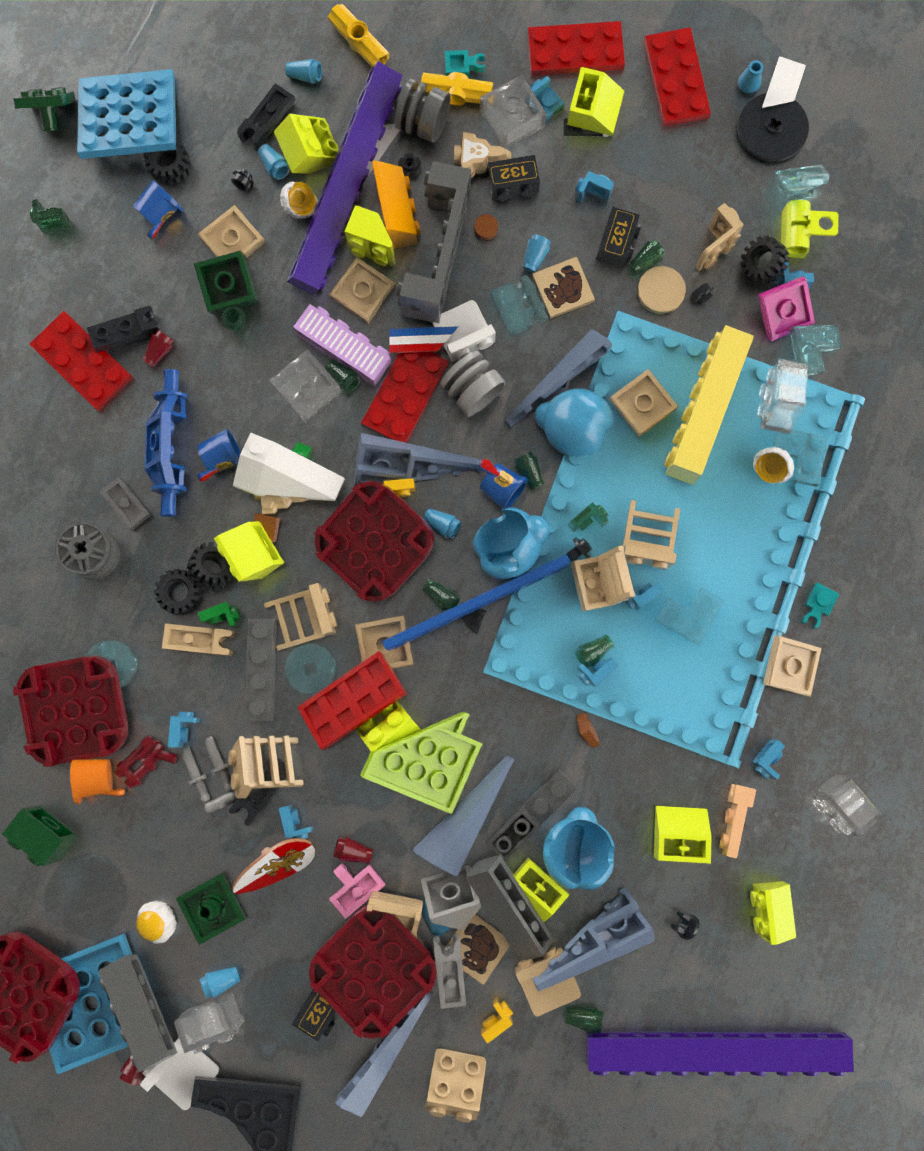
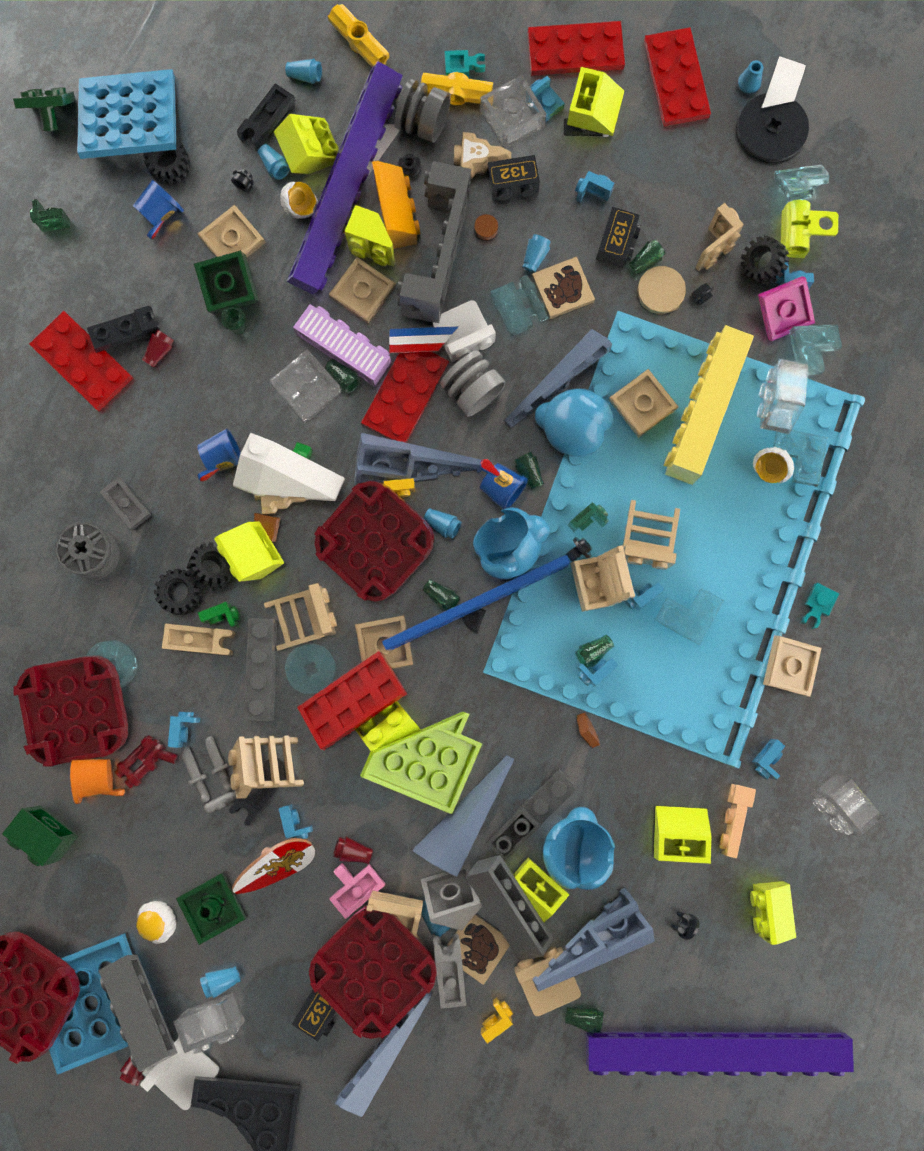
blue plate [144,369,188,517] -> none
tan bracket [425,1048,486,1123] -> none

